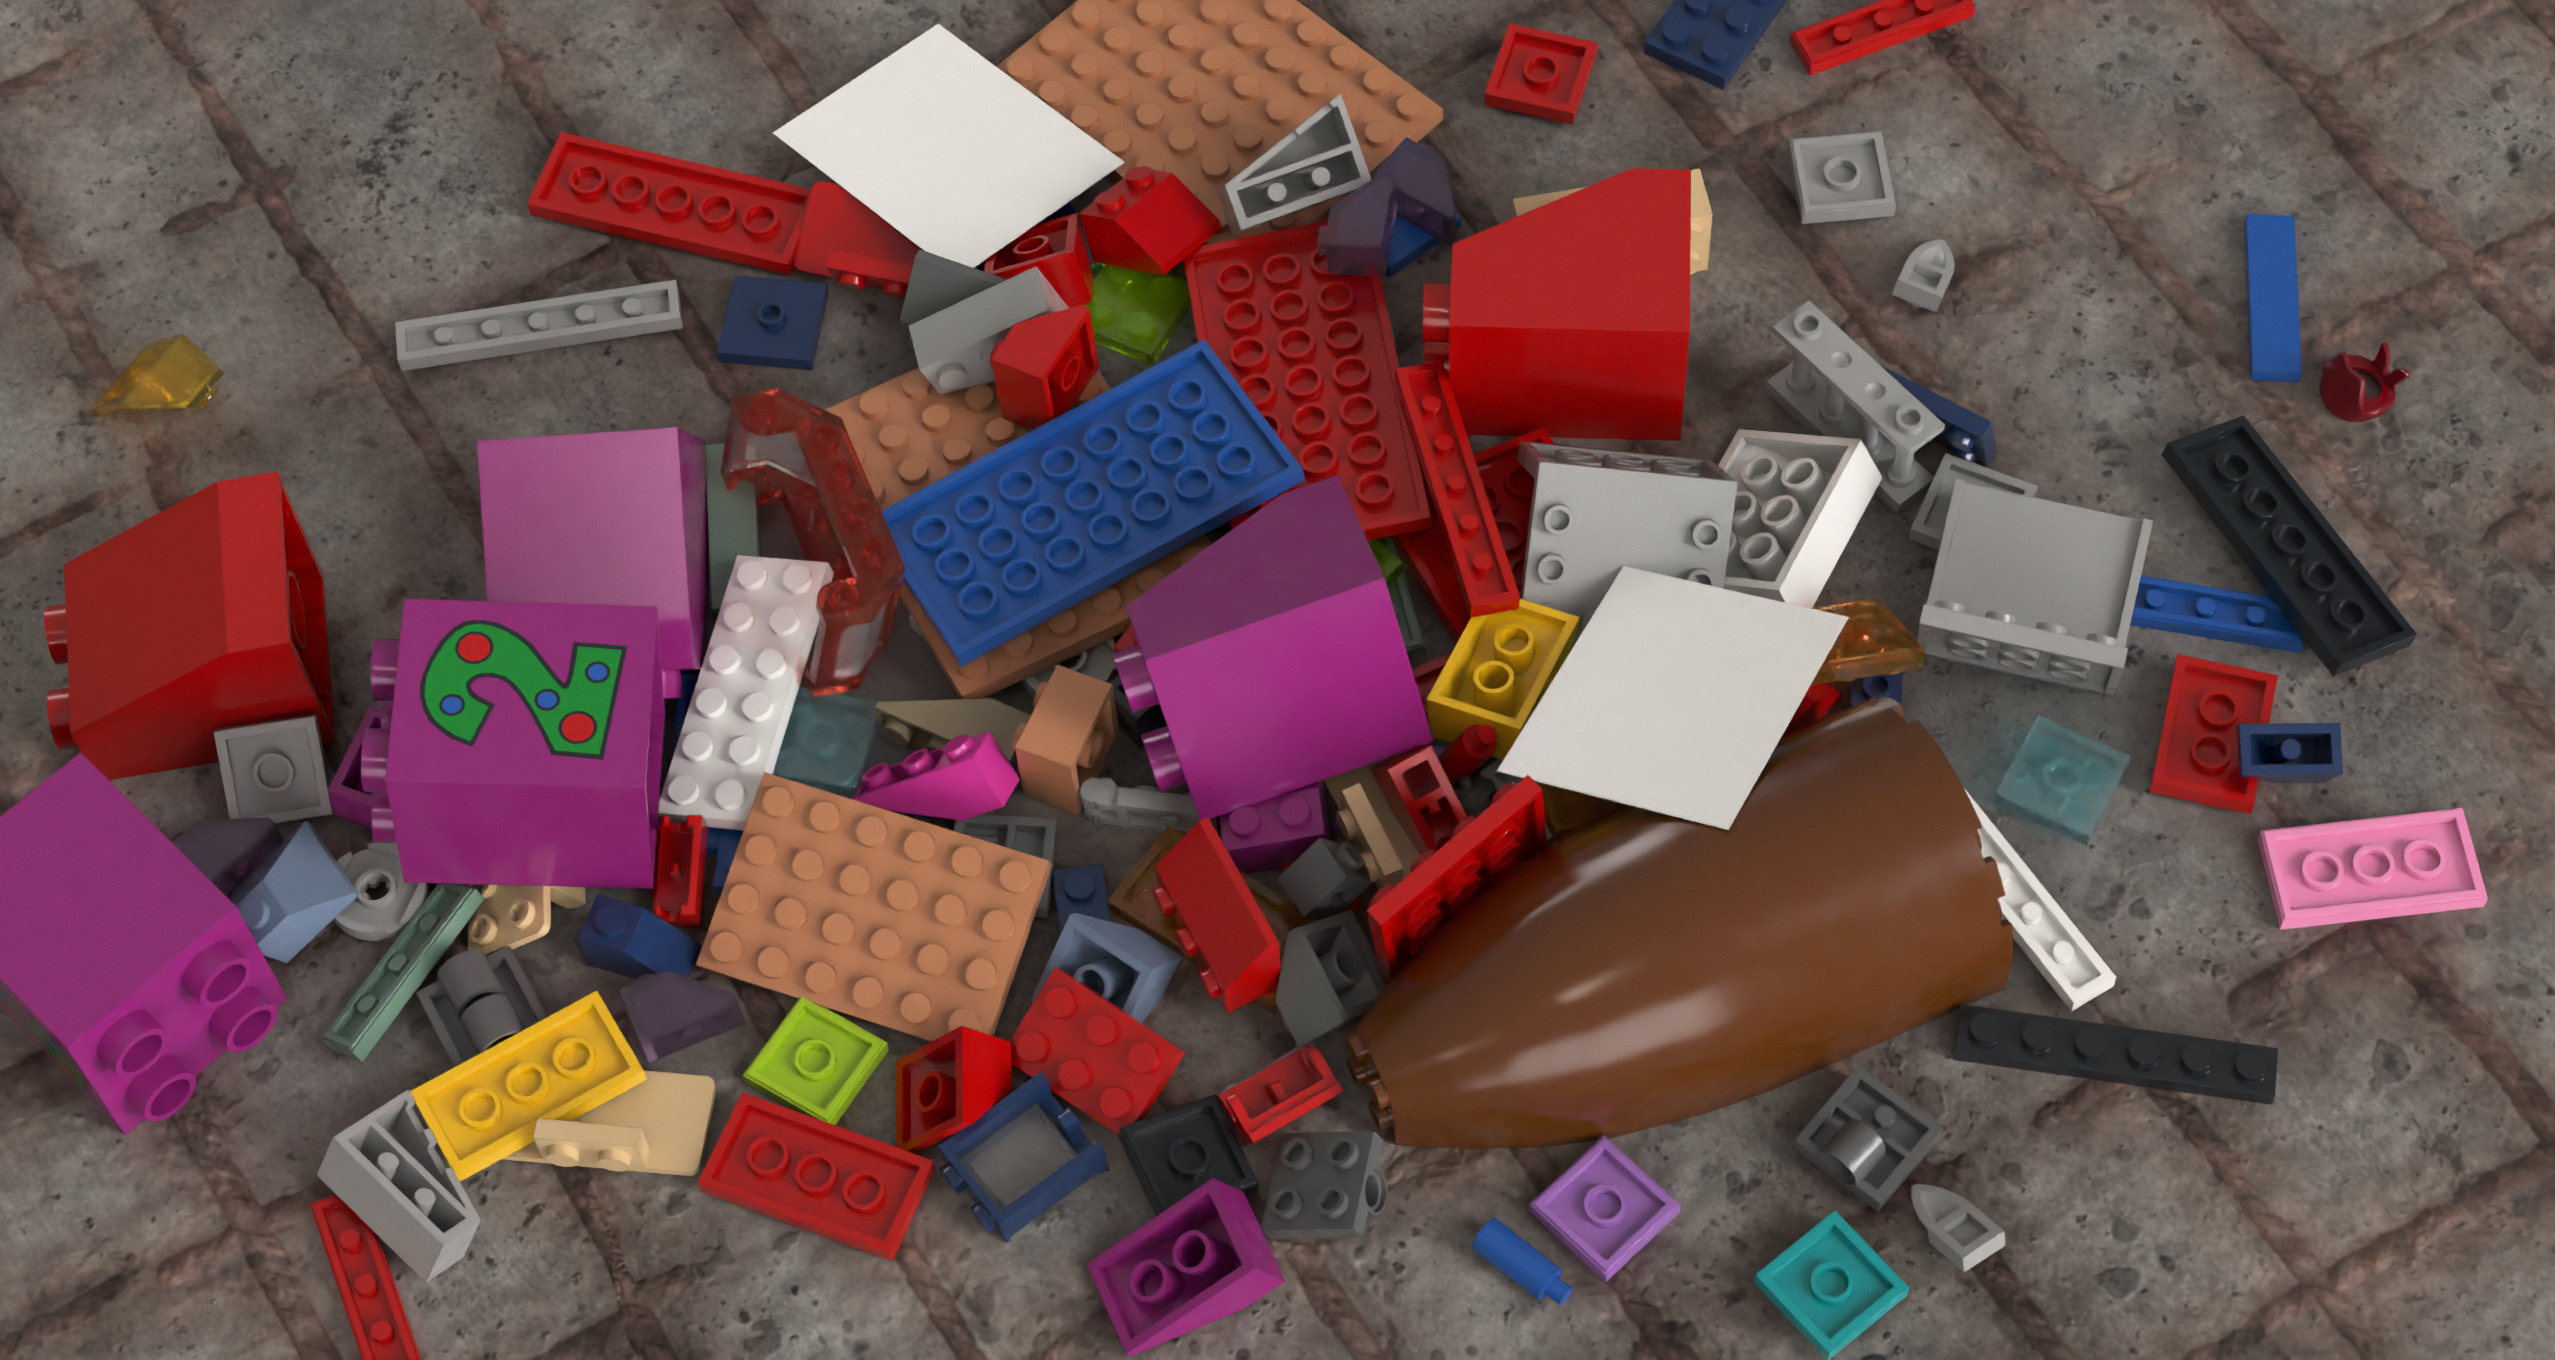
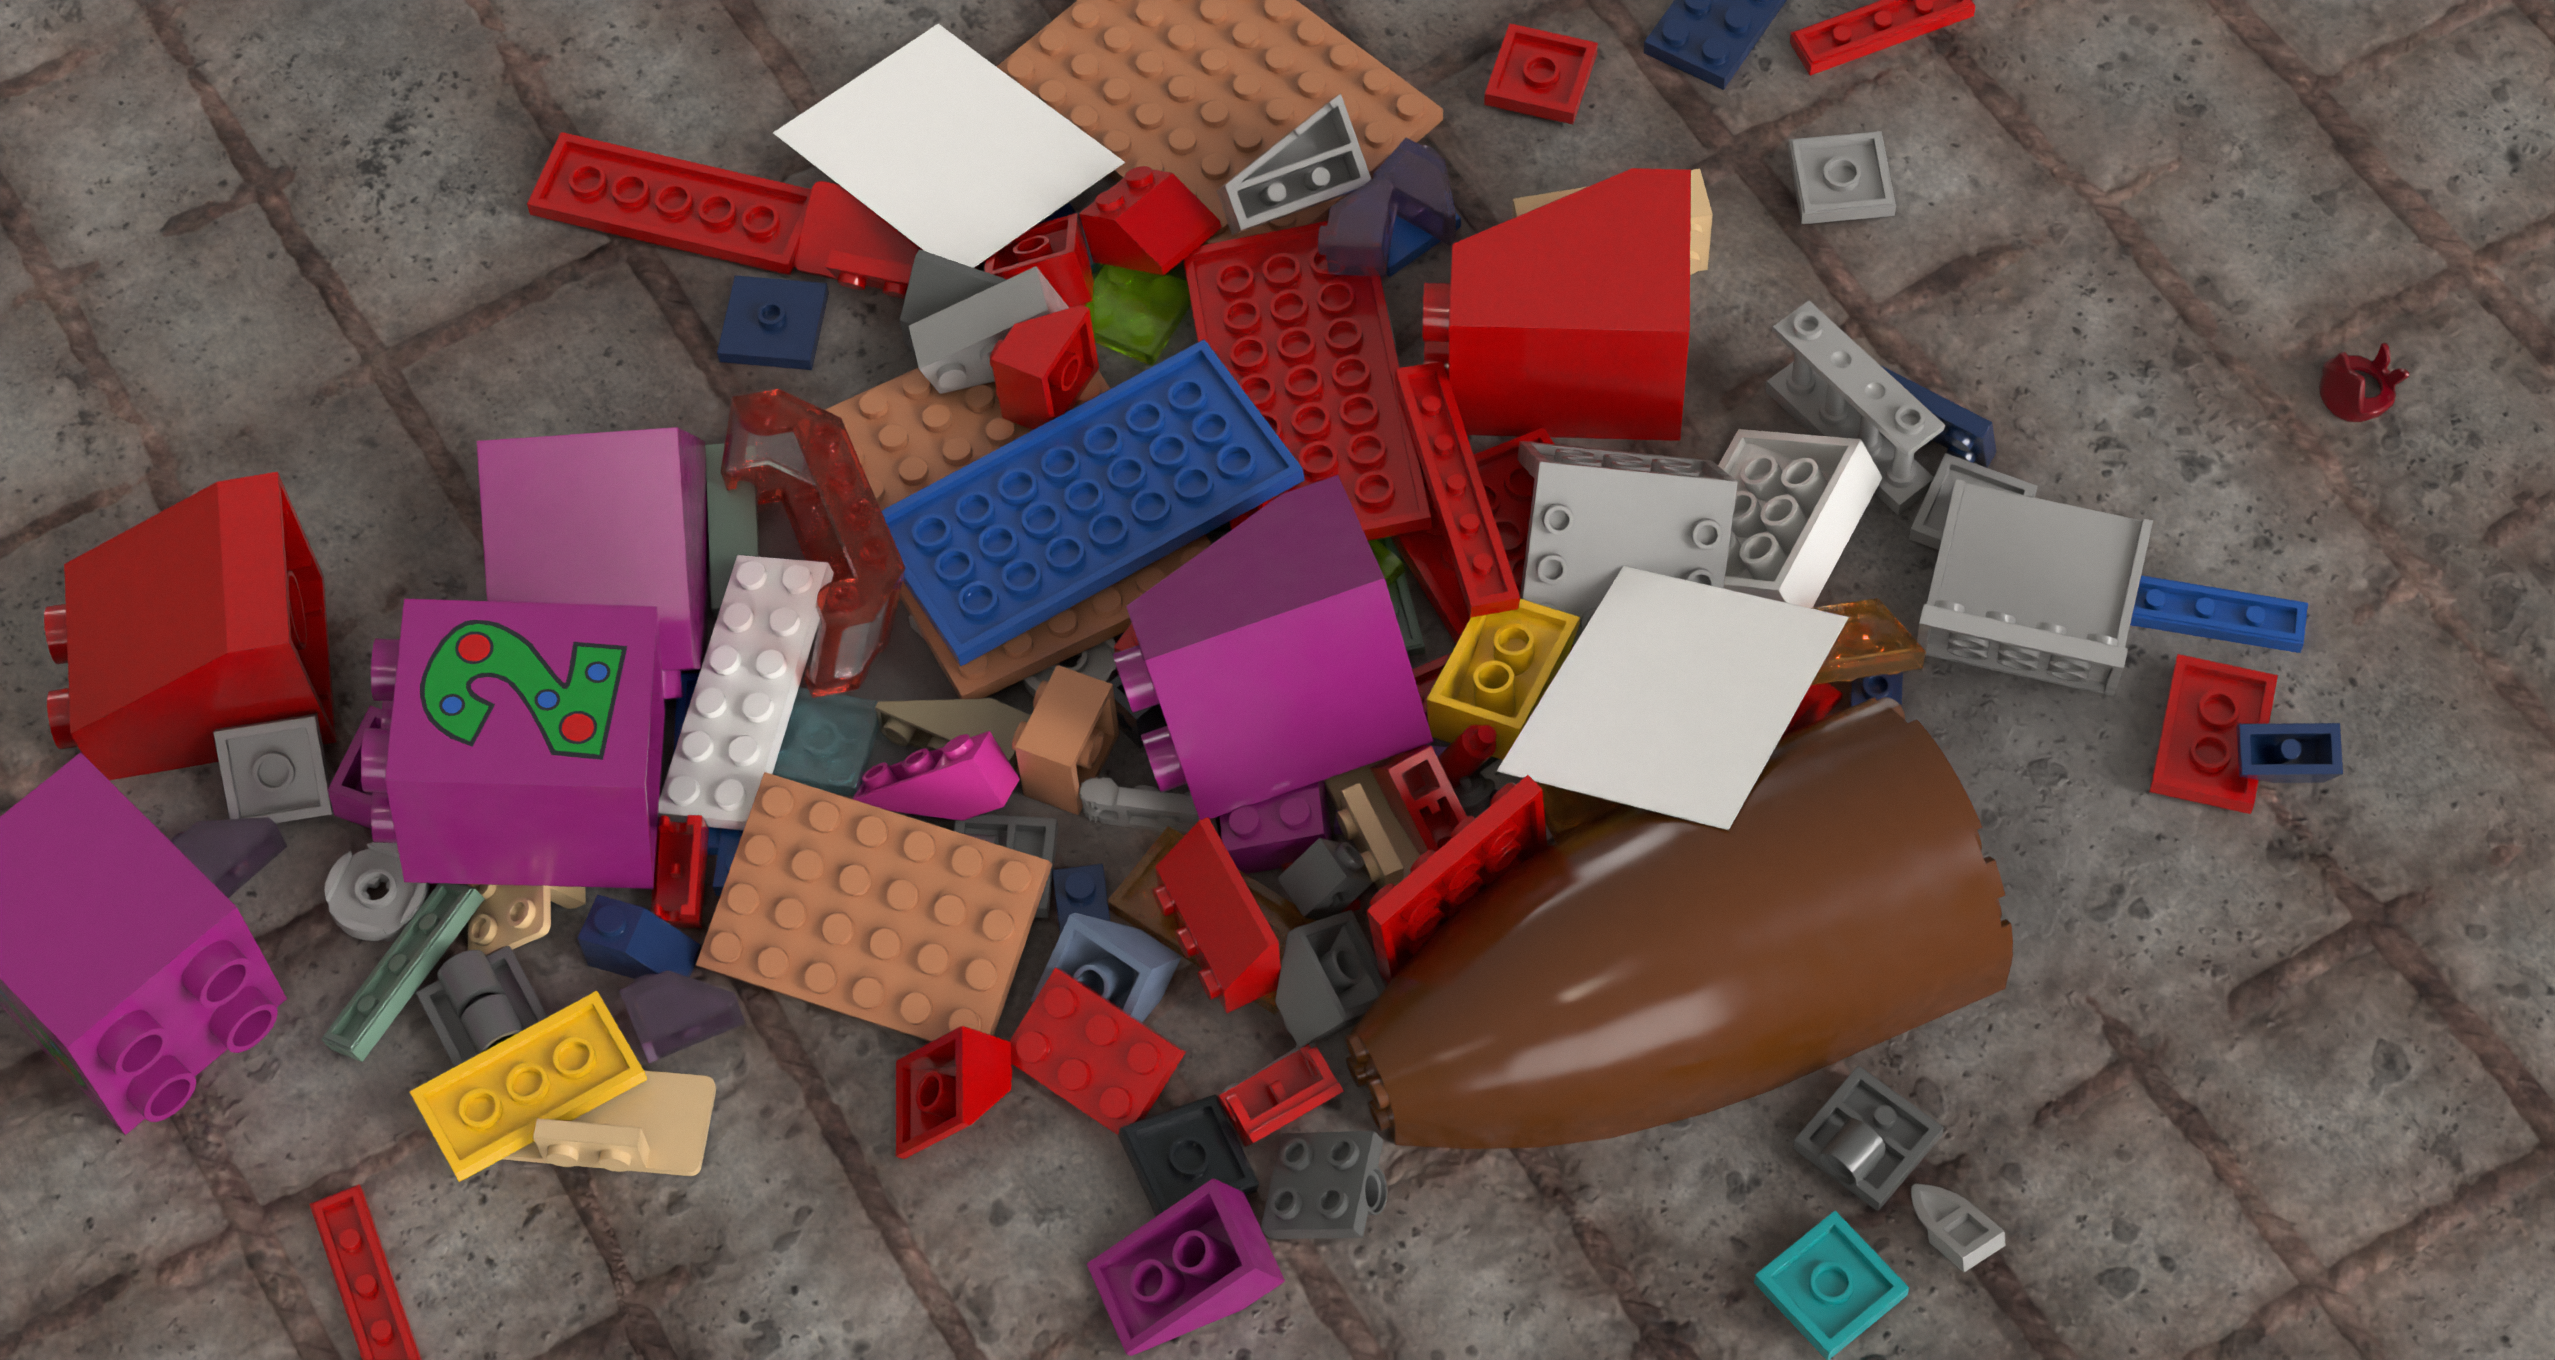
clear yellow slope [89,334,224,417] -> none
sand blue slope [231,821,358,964] -> none
light grey wedge [317,1089,481,1283] -> none
light grey plate [395,280,683,371] -> none
red plate [697,1092,936,1261] -> none
lime tile [743,996,889,1125] -> none
window [938,1072,1110,1243] -> none
blue cylinder [1471,1217,1573,1306] -> none
medium lavender tile [1529,1135,1681,1282] -> none
light grey plate [1892,239,1955,312] -> none
black plate [1953,1004,2278,1105] -> none
white plate [1964,788,2116,1012] -> none
clear light blue plate [1993,715,2131,846] -> none
black plate [2162,416,2417,677] -> none
blue tile [2244,214,2302,382] -> none
bright pink tile [2257,808,2488,930] -> none

